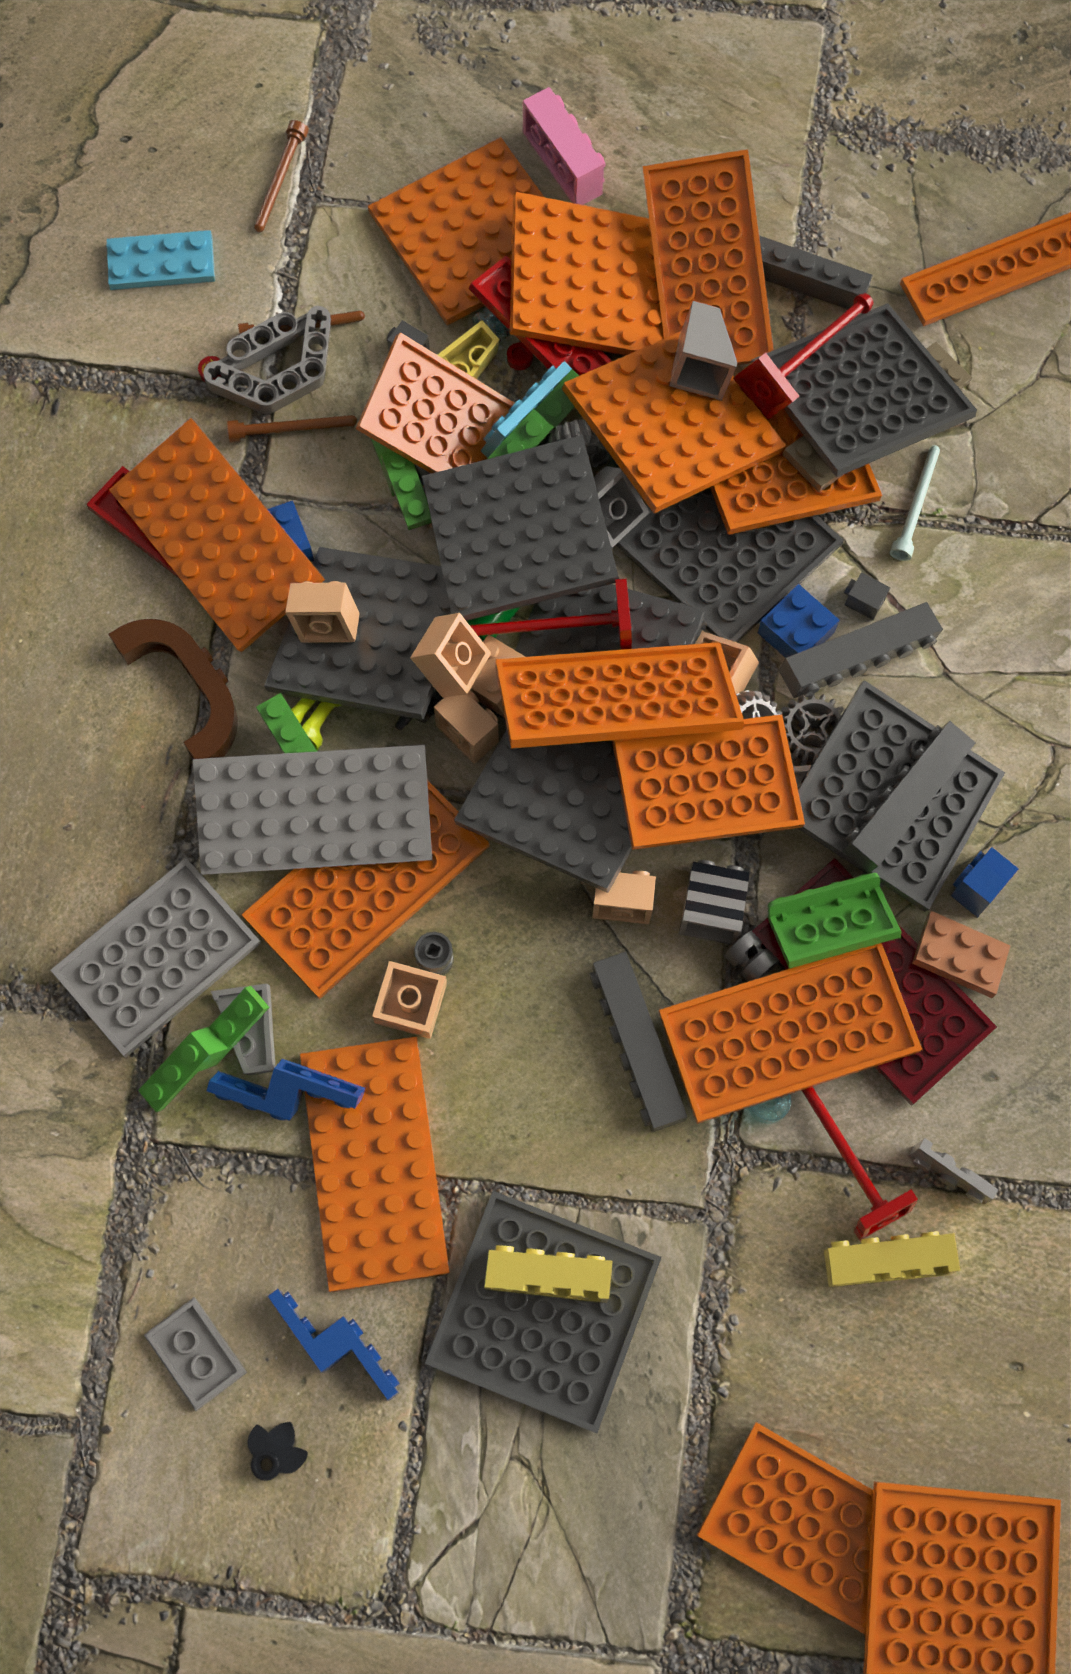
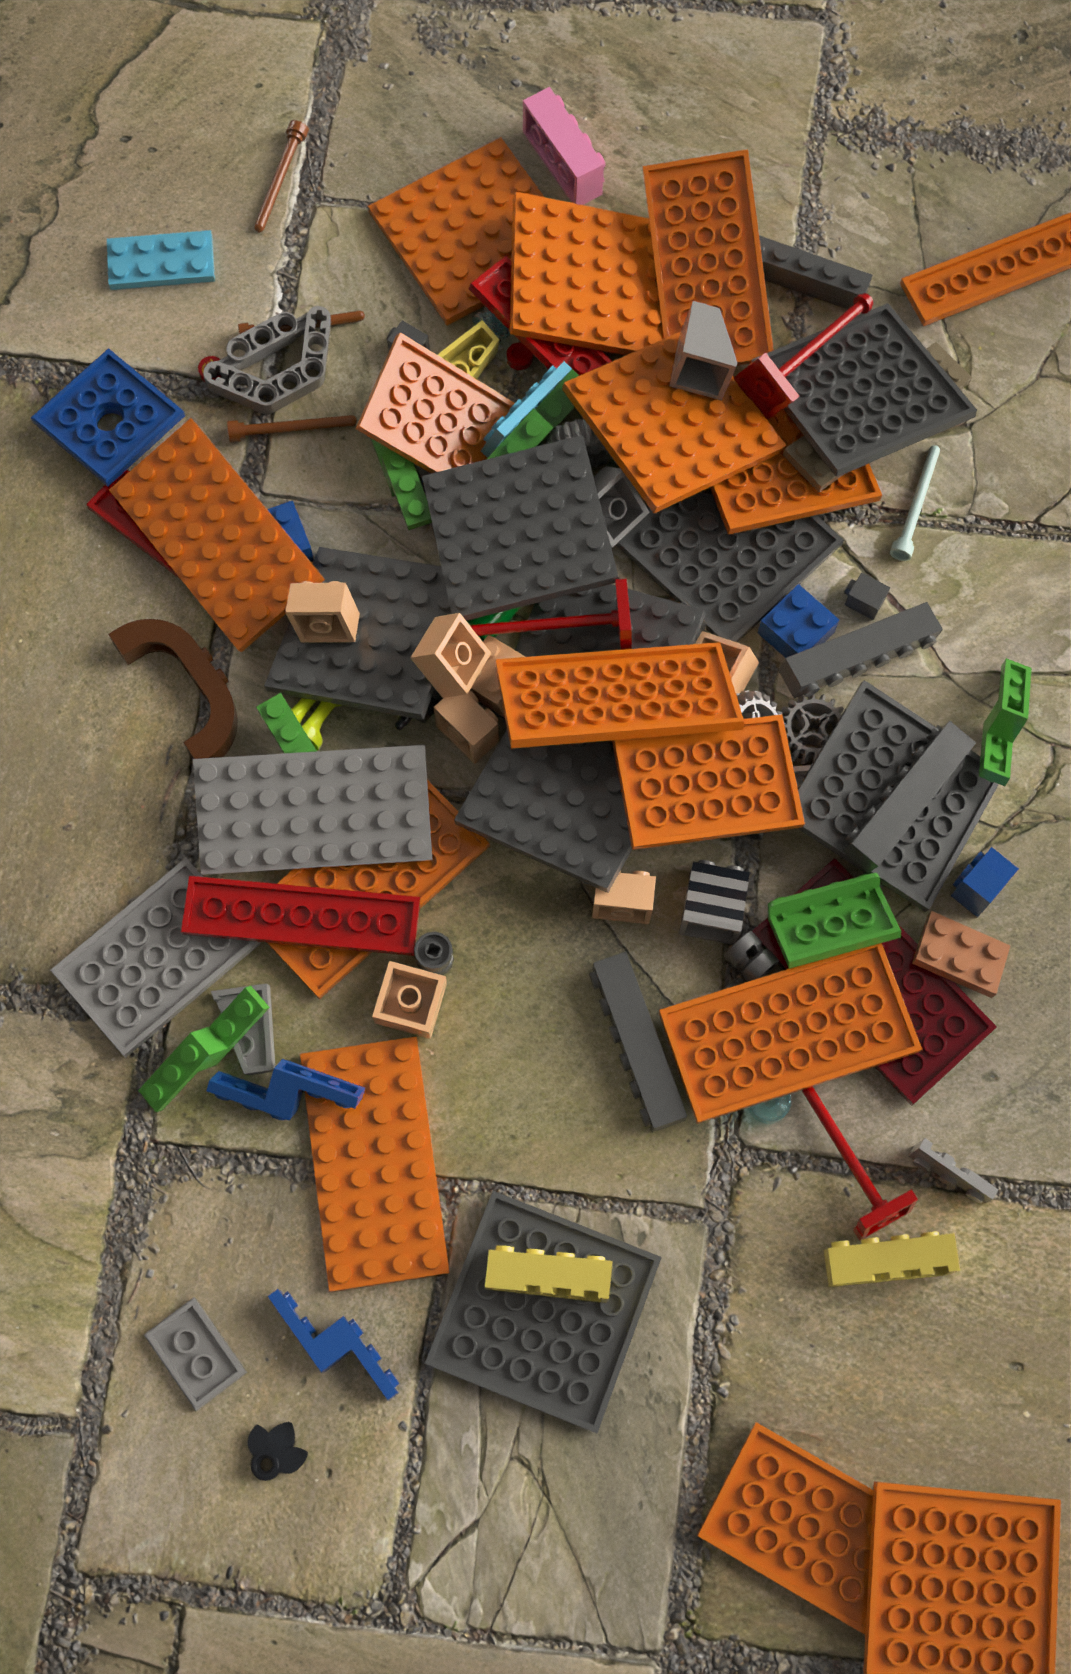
none -> blue piece [31,348,185,487]
none -> red plate [181,876,421,956]
none -> bright green bracket [979,658,1032,786]

